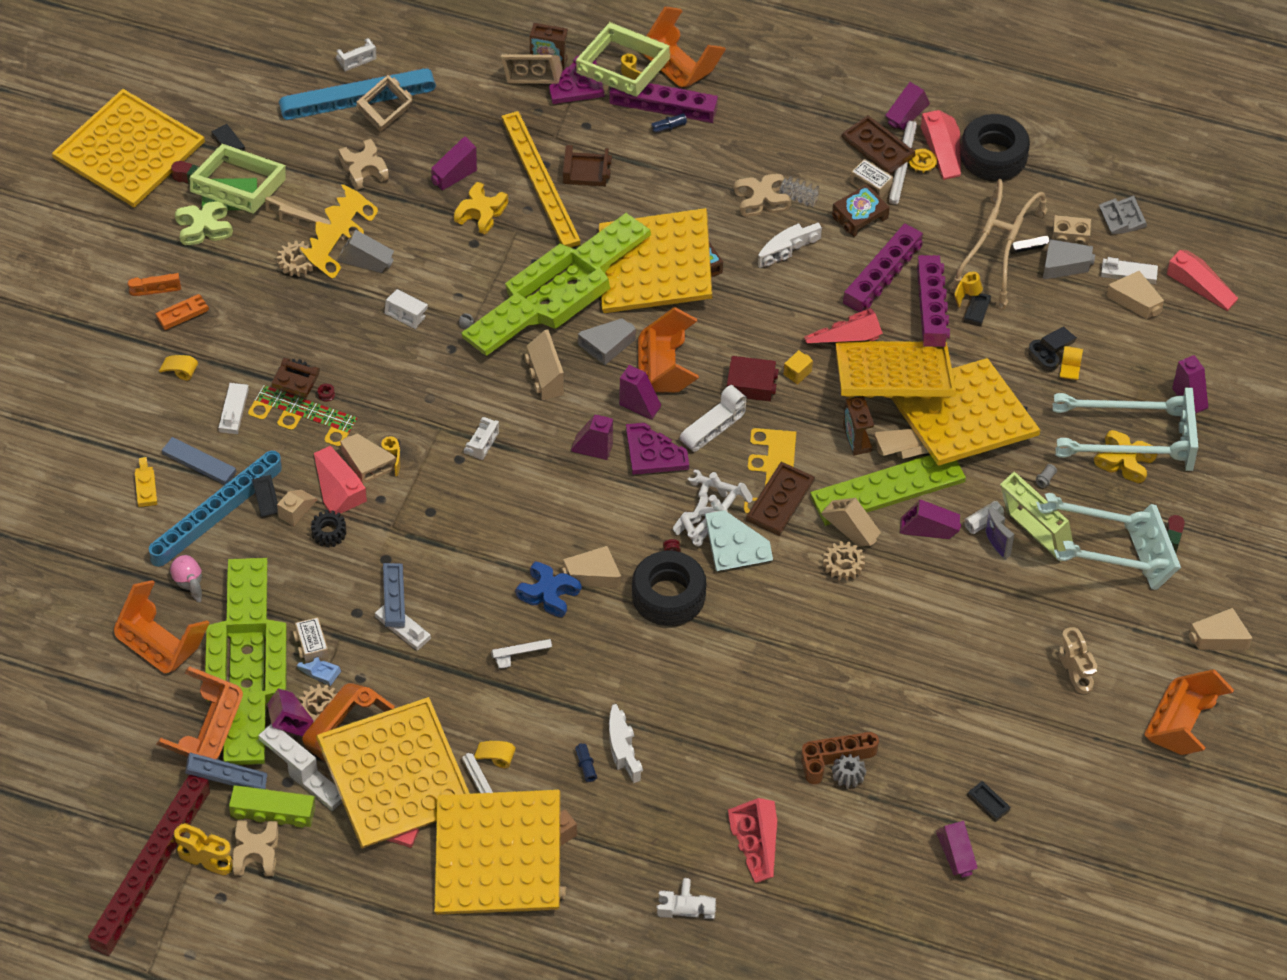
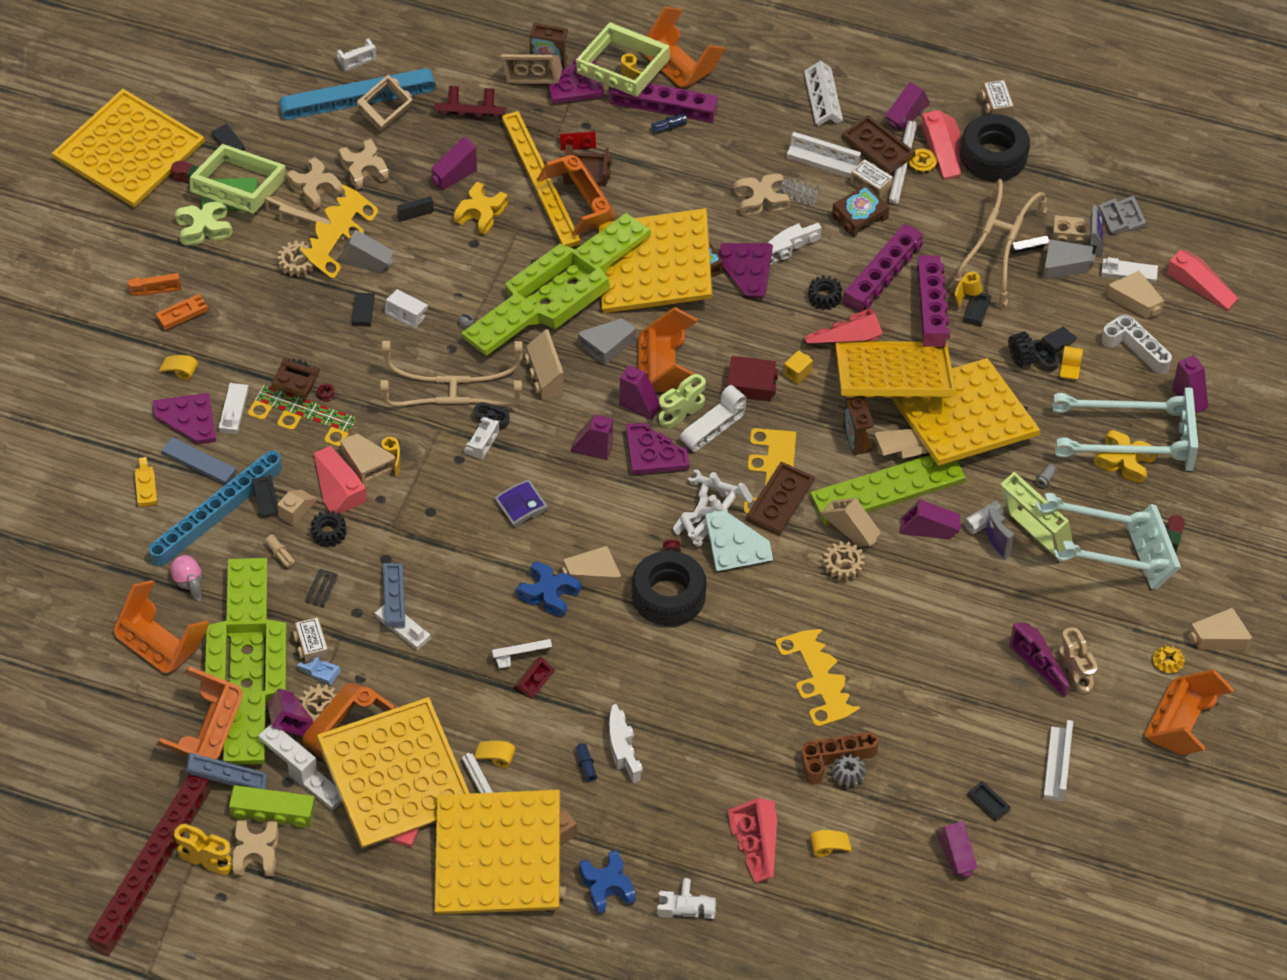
none -> magenta plate [153,393,216,445]
none -> tan axle [265,535,295,568]
none -> tan piece [286,157,343,210]
none -> clear smoke tile [305,569,338,608]
none -> black tile [352,292,375,326]
none -> tan bar [380,341,523,407]
none -> black tile [397,196,434,222]
none -> dark red plate [434,86,507,118]
none -> black plate [474,402,510,429]
none -> slope [494,480,549,528]
none -> dark red slope [513,657,555,699]
none -> orange windscreen [537,155,616,236]
none -> red hinge [559,131,596,150]
none -> blue piece [579,850,635,914]
none -> yellowish green piece [659,374,706,429]
none -> magenta plate [719,243,773,298]
none -> yellow piece [776,629,860,726]
none -> white fence [786,132,861,178]
none -> white fence [804,60,843,126]
none -> black tyre [808,275,842,310]
none -> yellow panel [810,830,852,857]
none -> brick [980,80,1014,118]
none -> black tyre [1008,331,1037,368]
none -> magenta wedge [1009,623,1069,697]
none -> white fence [1043,720,1073,802]
none -> light grey slope [1090,205,1103,258]
none -> white beam [1102,315,1172,374]
none -> yellow gear [1153,644,1185,673]

